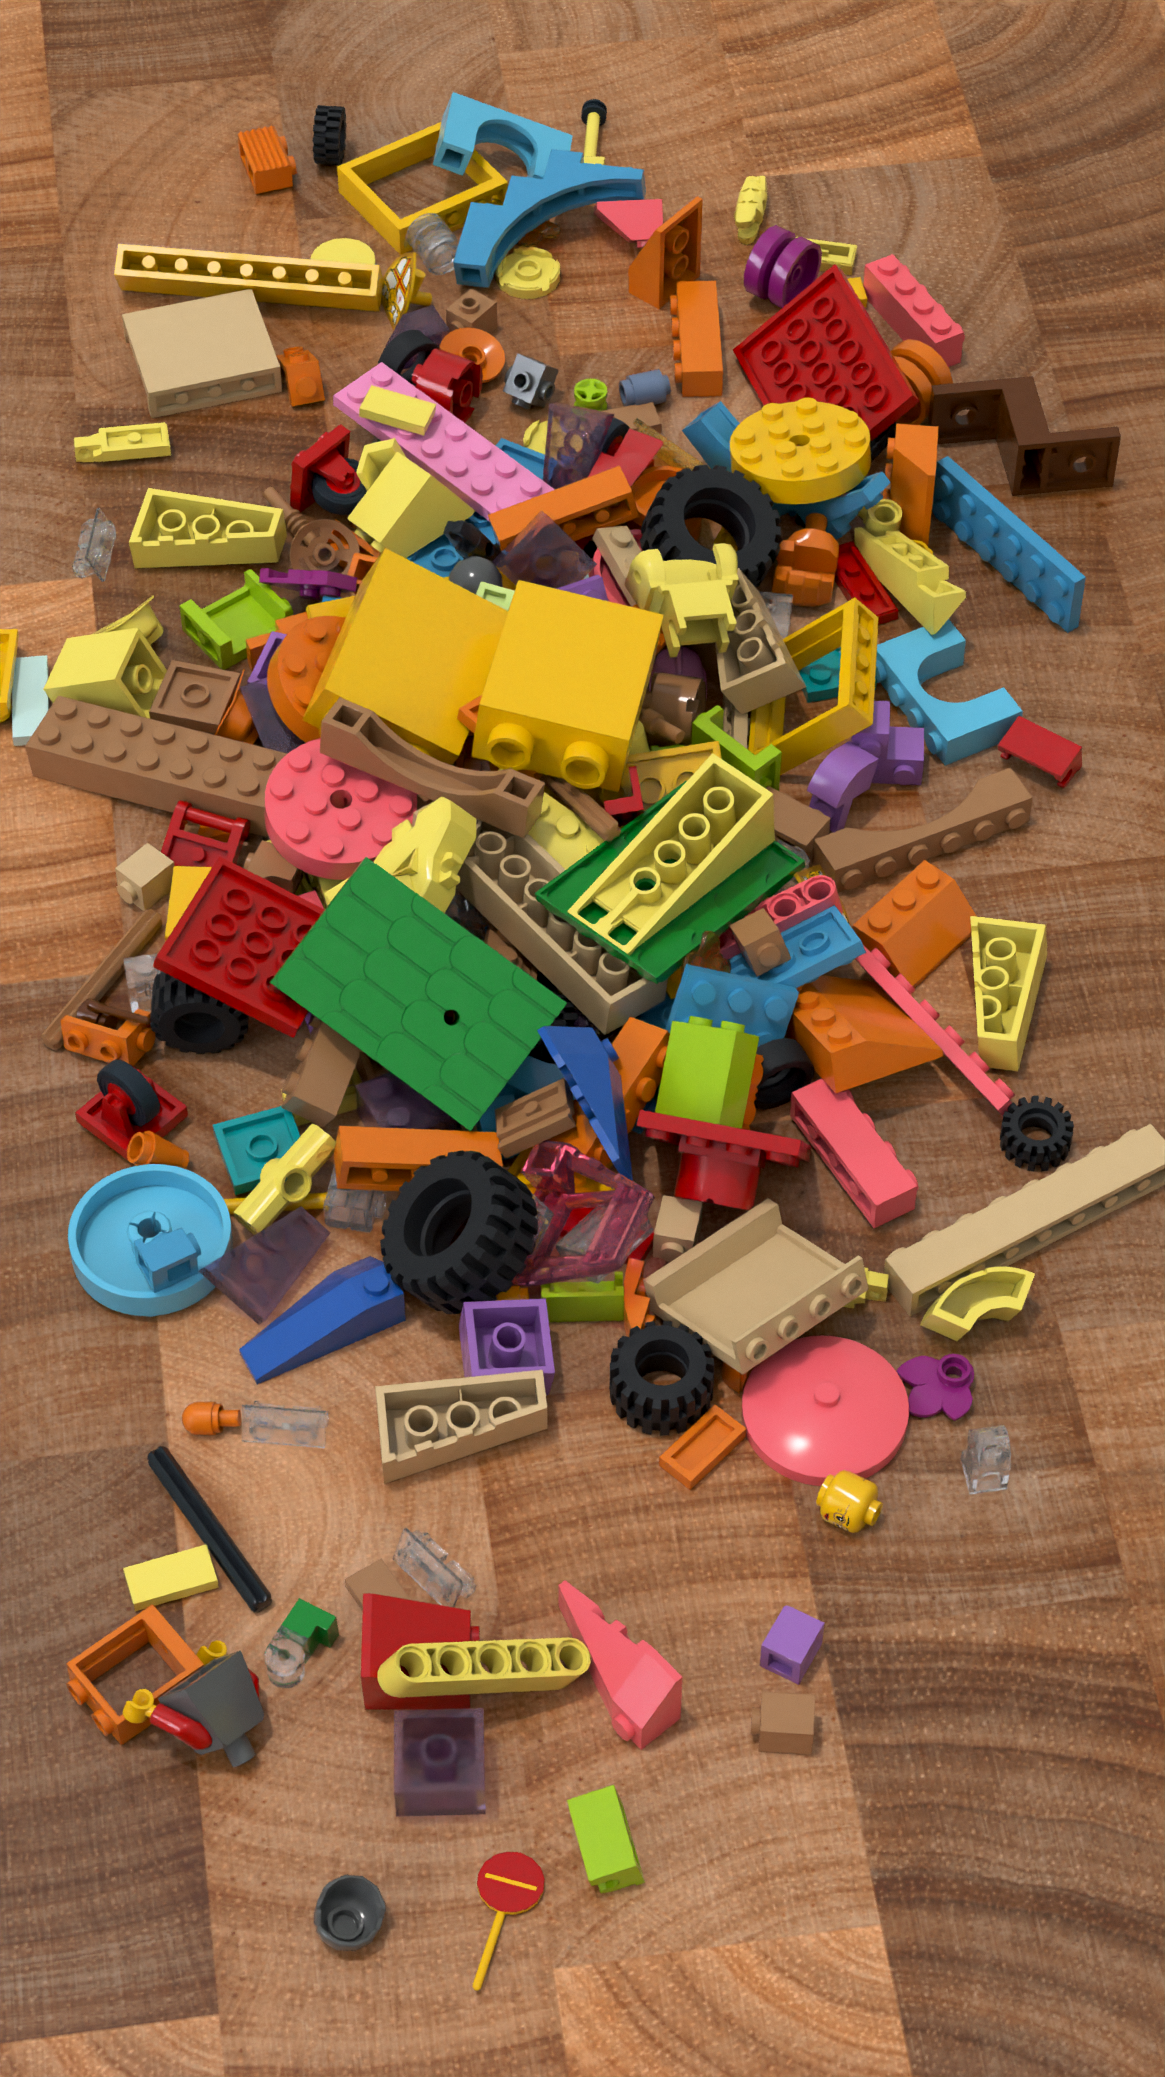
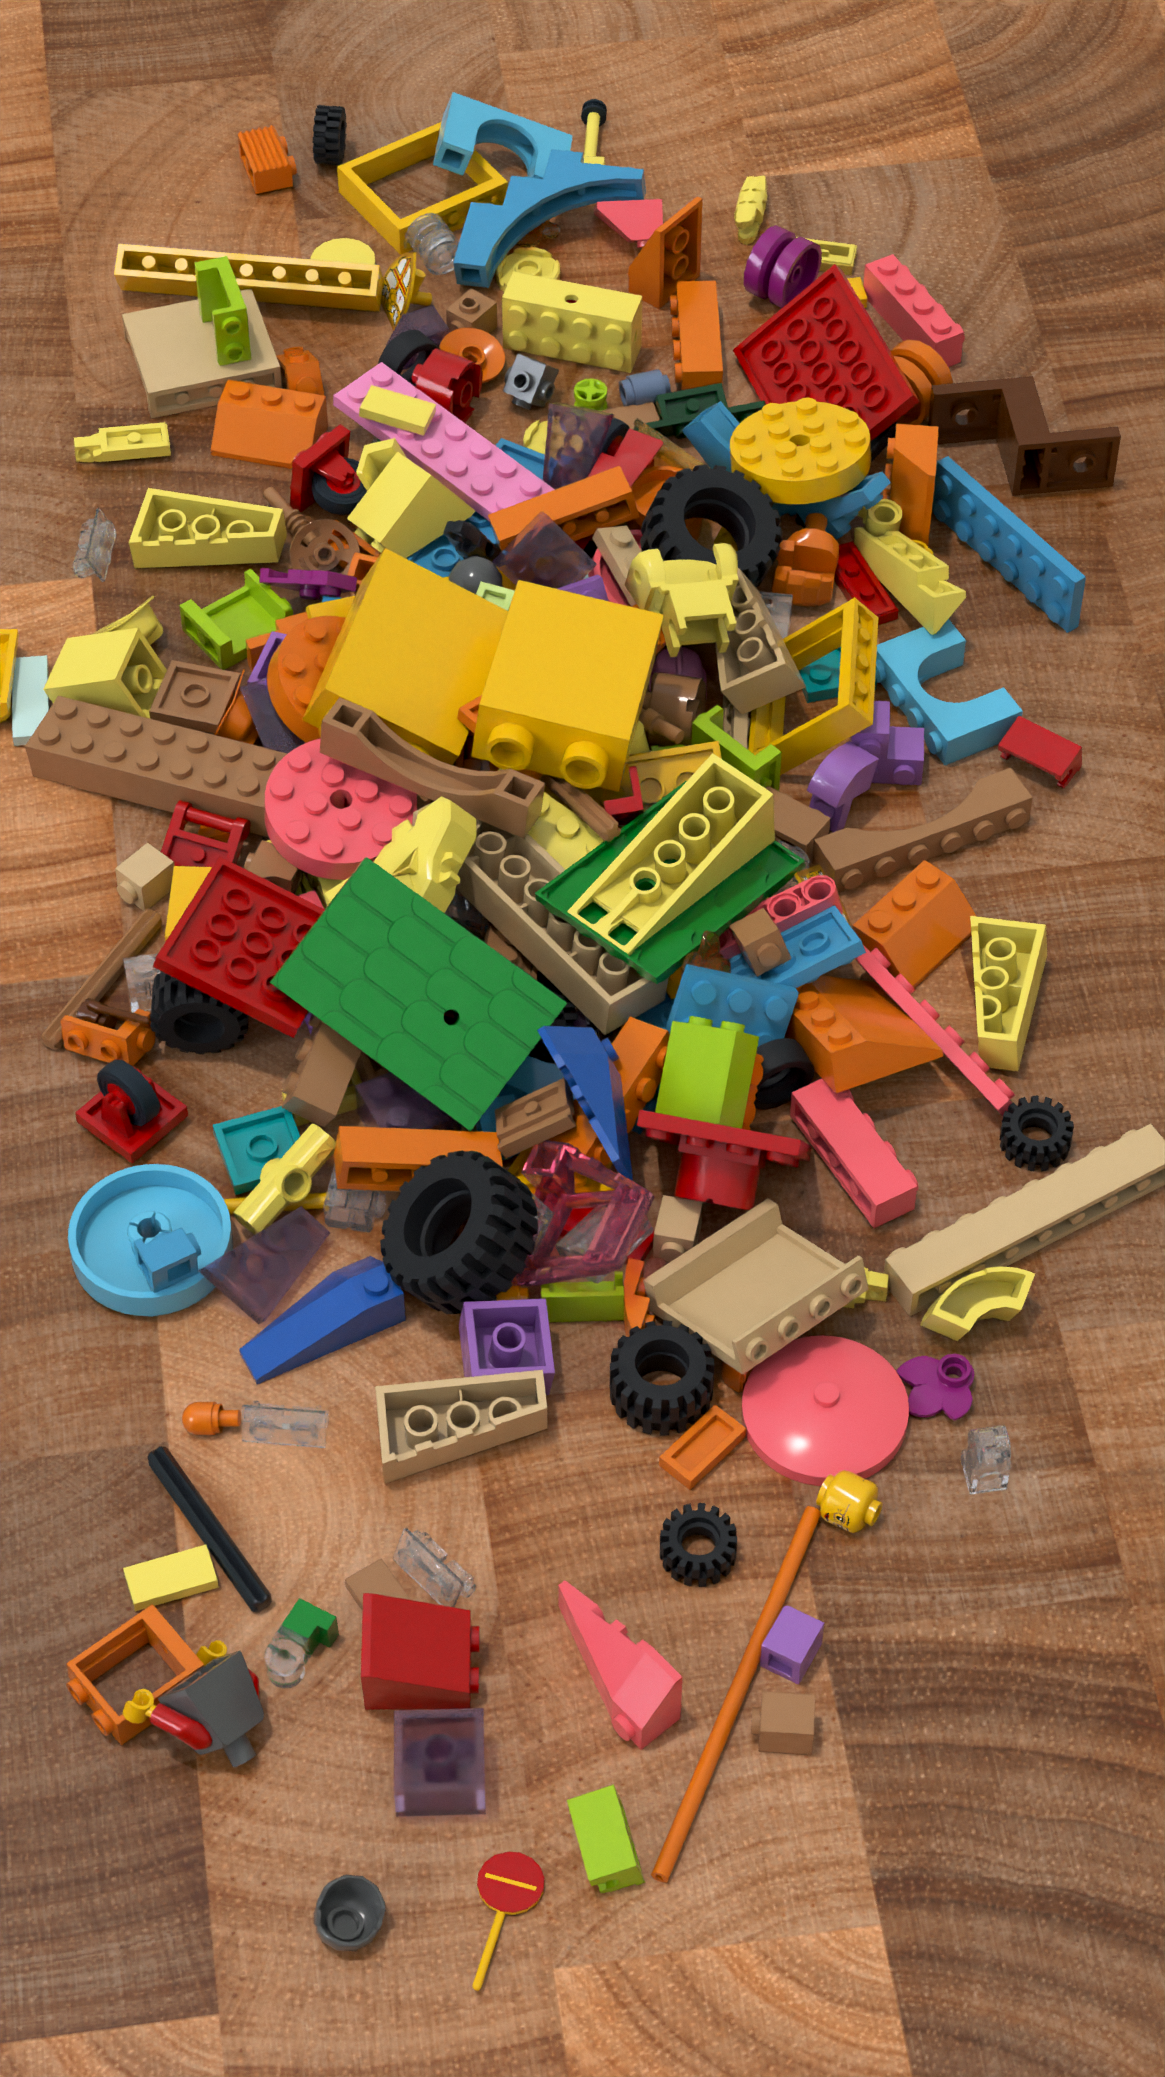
orange cone [127,1131,189,1169] -> none
light yellow beam [377,1637,591,1697] -> none
none -> lime panel [194,256,252,366]
none -> orange slope [211,380,328,469]
none -> light yellow brick [502,271,642,373]
none -> dark green bracket [633,383,766,440]
none -> orange piece [651,1506,821,1883]
none -> black tyre [660,1503,738,1587]

